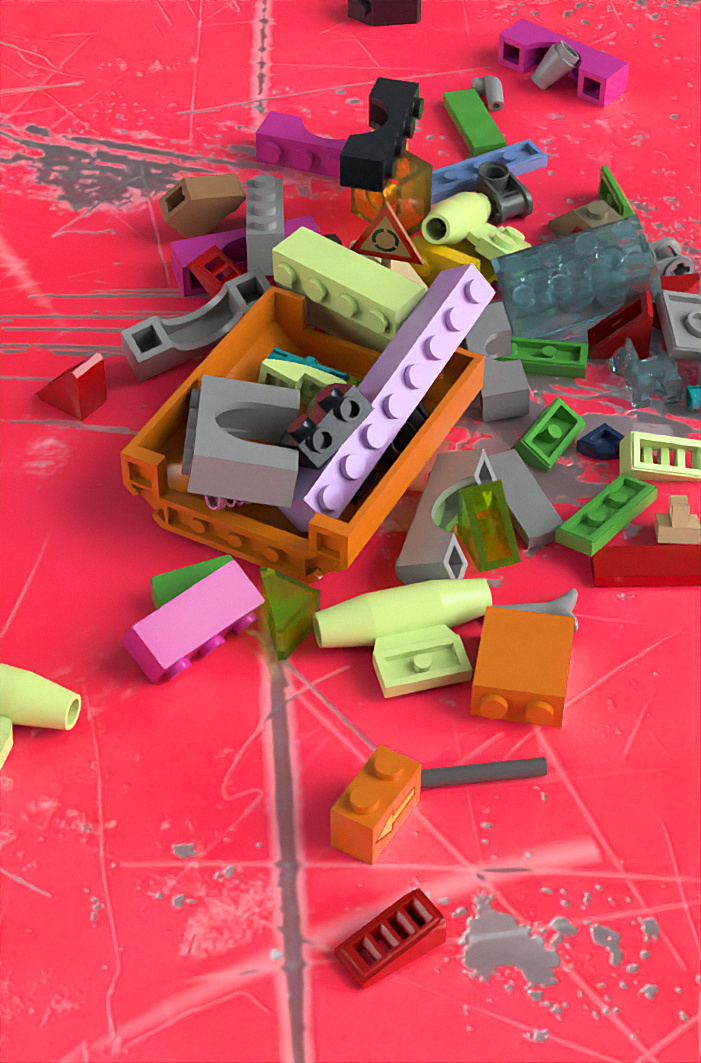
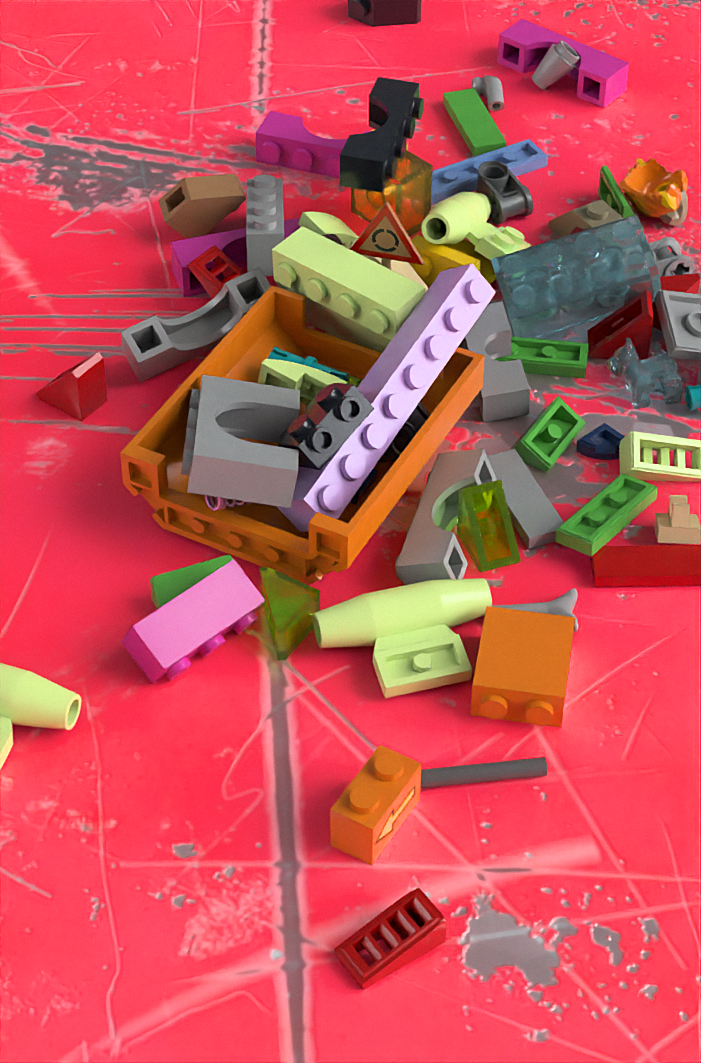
none -> yellowish green slope [298,211,359,249]
none -> orange hair [619,158,688,226]

